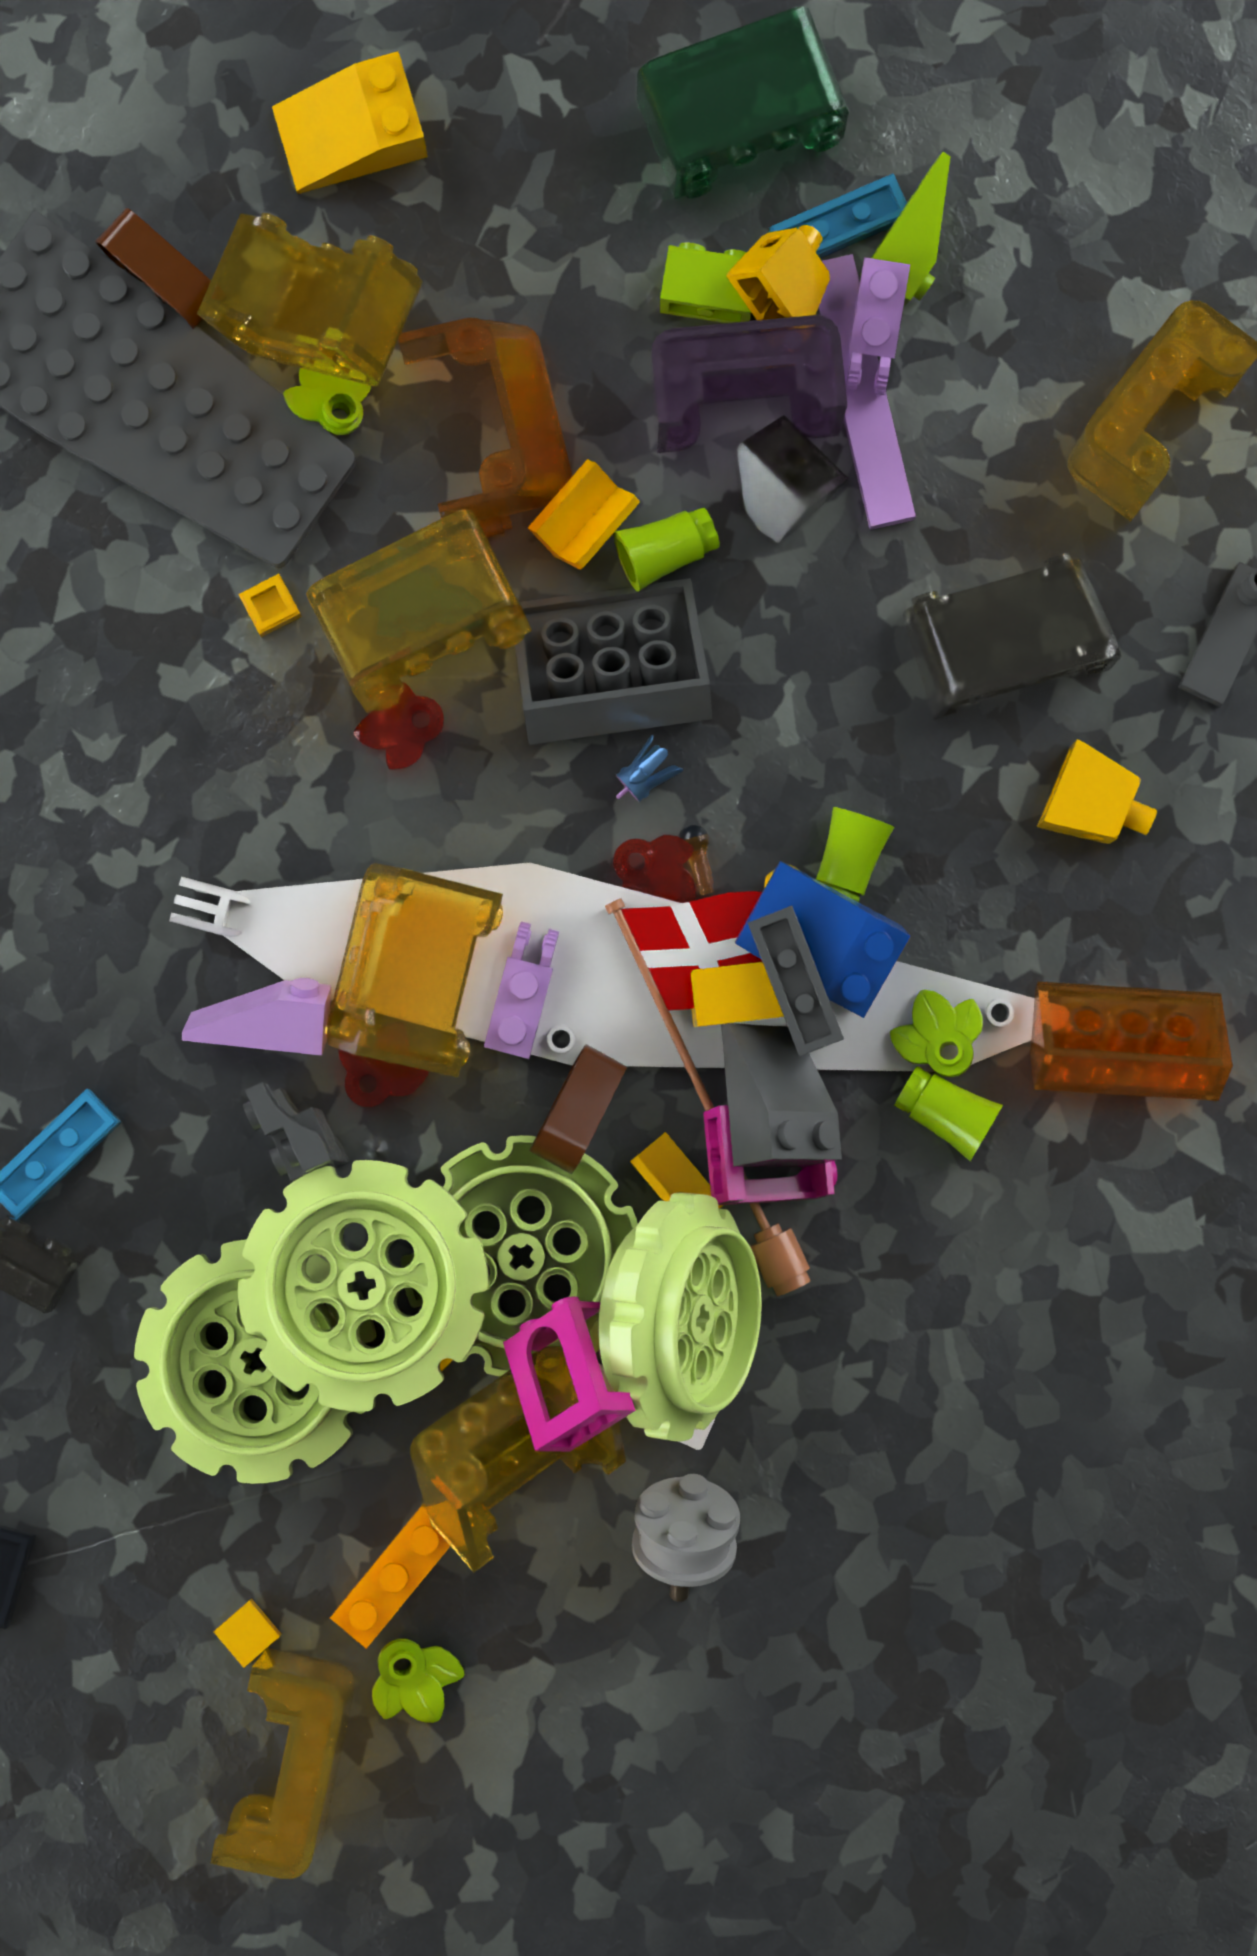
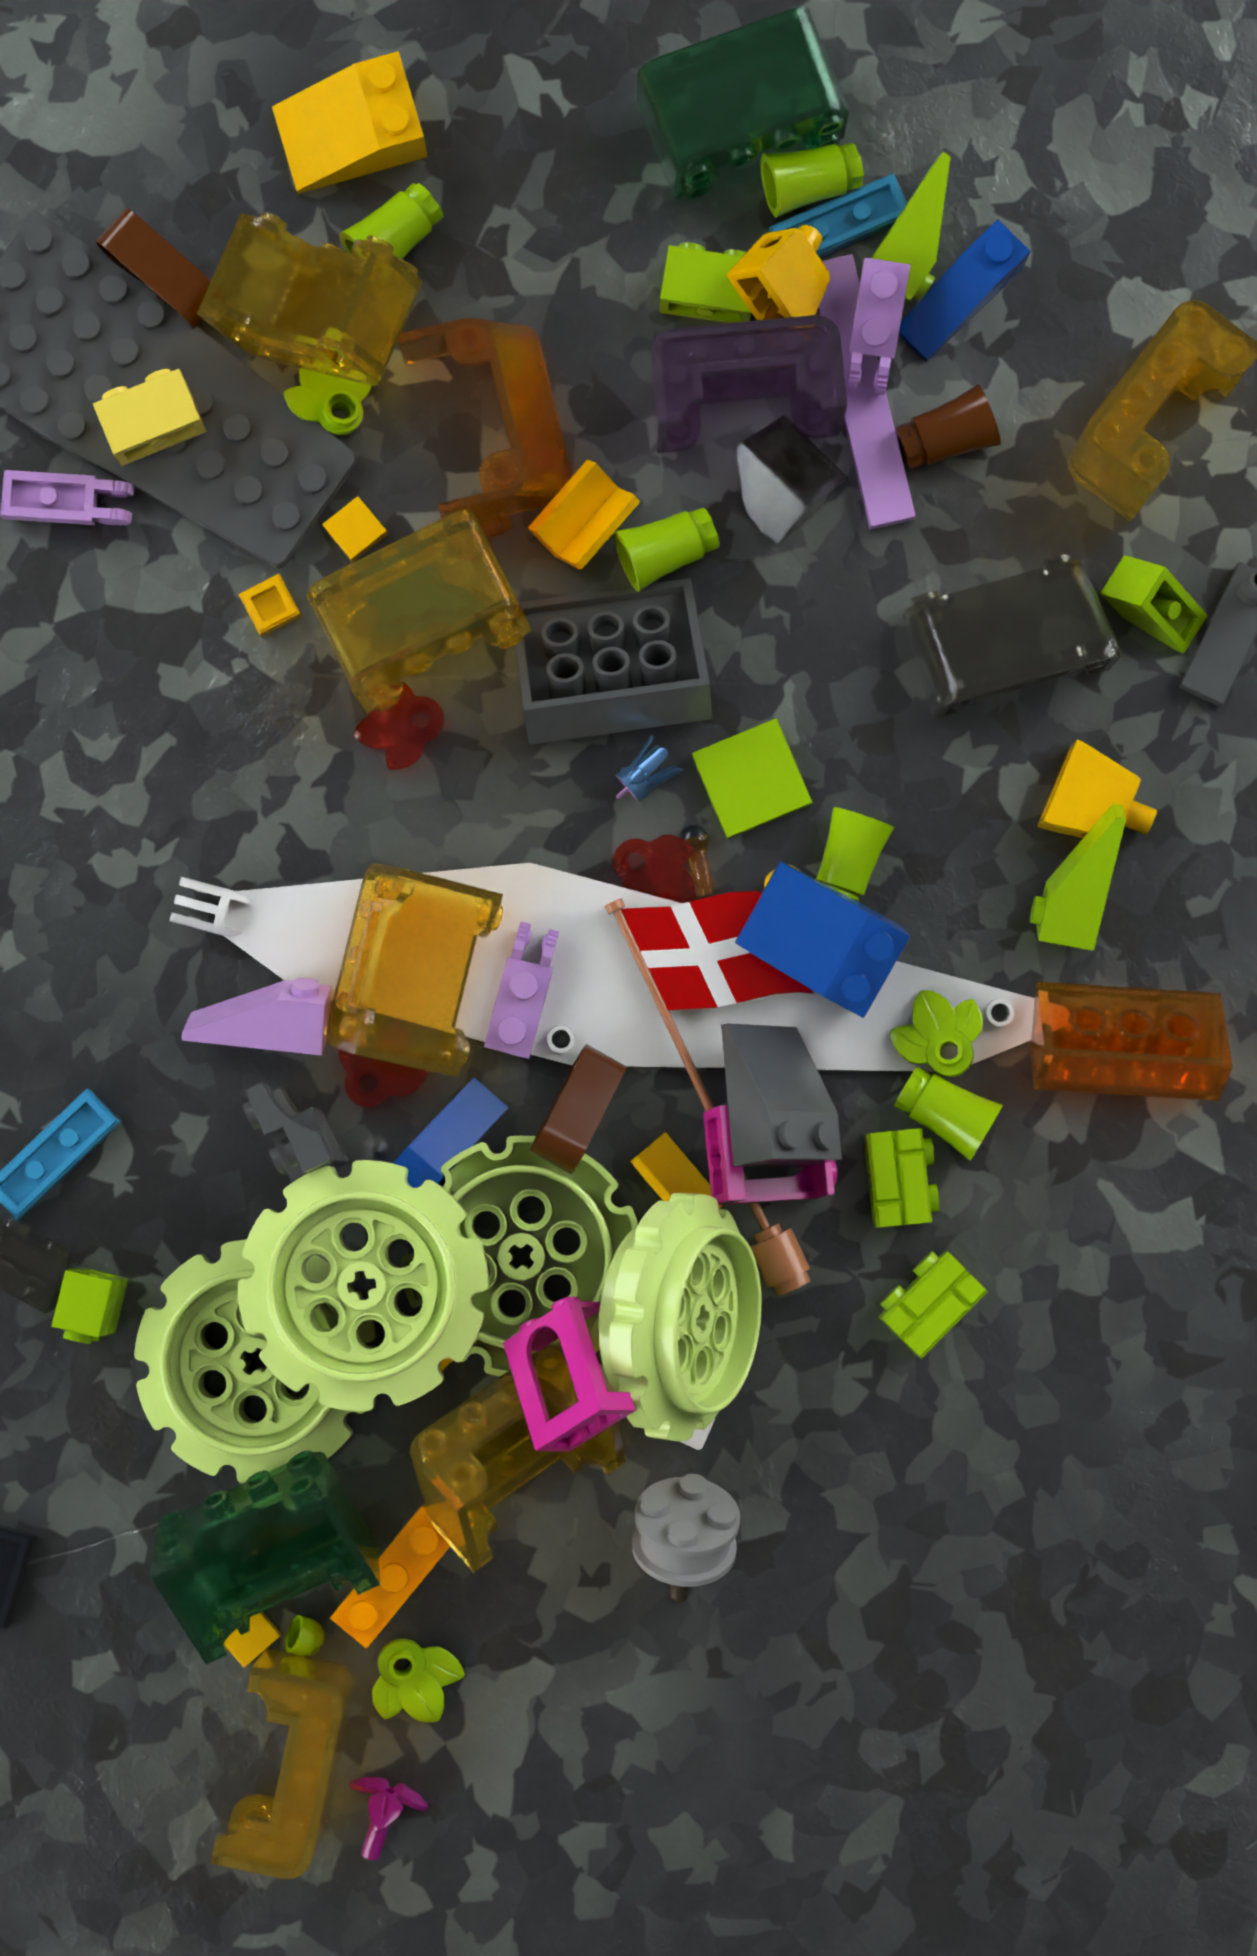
yellow panel [691,962,784,1027] -> none
dark grey piece [748,906,844,1056] -> none
none -> lavender hinge [0,470,134,526]
none -> lime brick [51,1268,129,1344]
none -> light yellow brick [92,369,207,466]
none -> clear green windscreen [150,1450,380,1665]
none -> lime hinge [285,1615,325,1656]
none -> yellow tile [322,496,388,563]
none -> lime plant [339,183,443,284]
none -> magenta plant [349,1776,429,1861]
none -> blue slope [393,1077,509,1188]
none -> lime tile [691,718,813,840]
none -> lime plant [760,143,864,218]
none -> lime brick [863,1128,939,1228]
none -> lime brick [878,1251,988,1359]
none -> reddish brown plant [895,384,1001,470]
none -> blue slope [899,219,1031,362]
none -> lime slope [1030,803,1126,951]
none -> lime slope [1100,555,1208,654]

